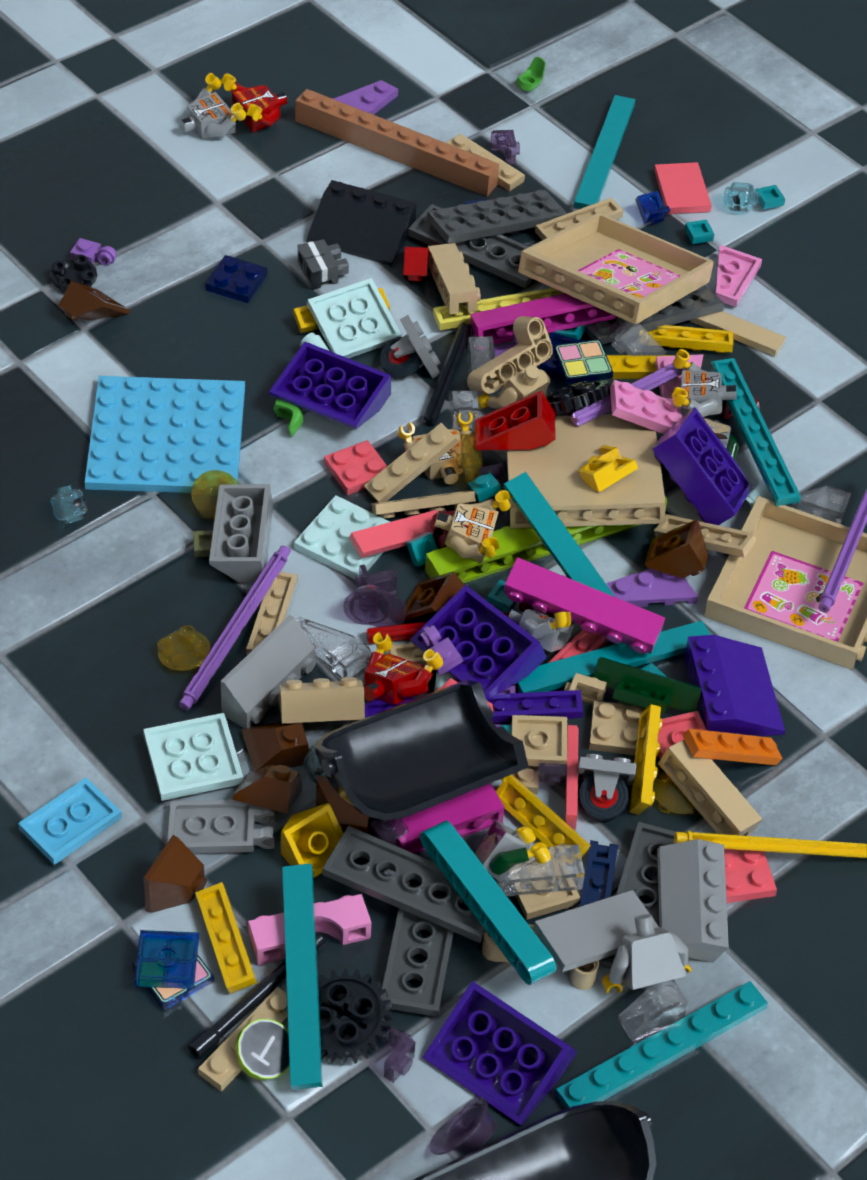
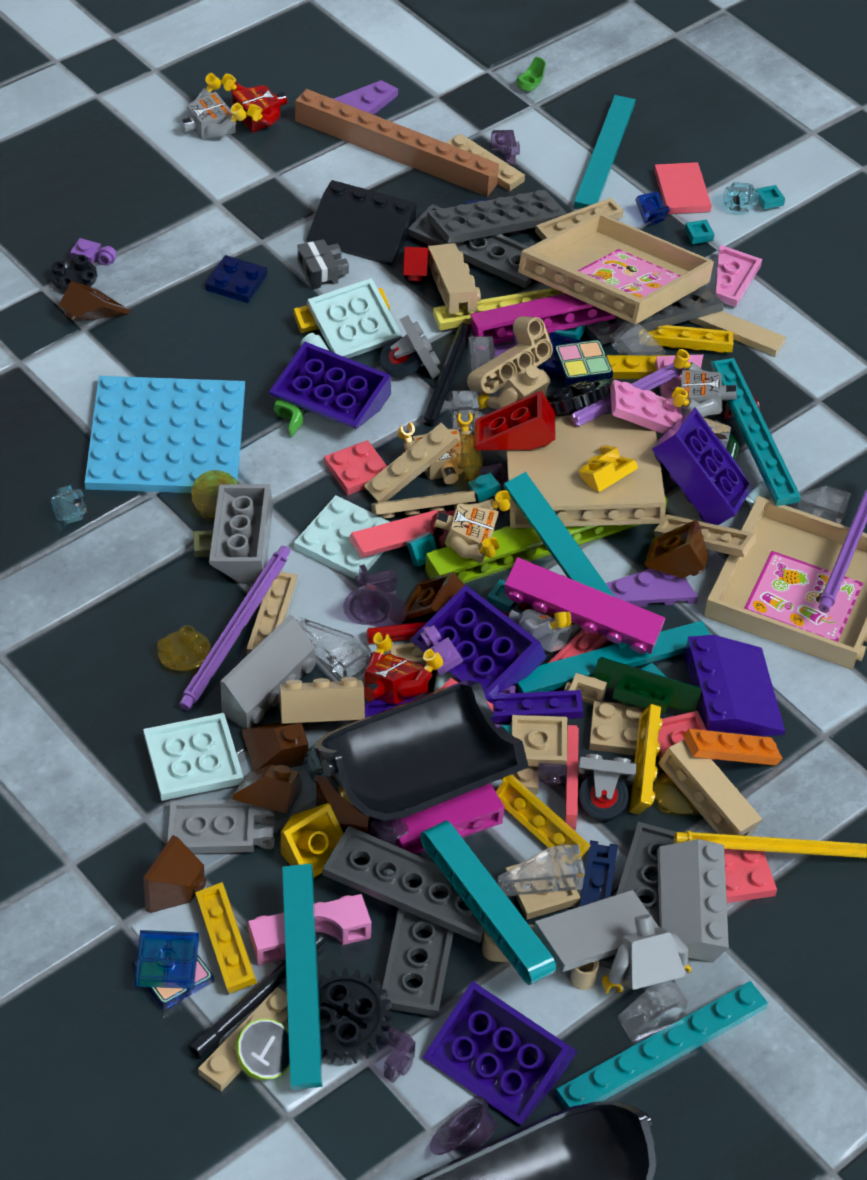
medium azure plate [18,778,122,865] -> none
torso [475,819,551,882] -> none

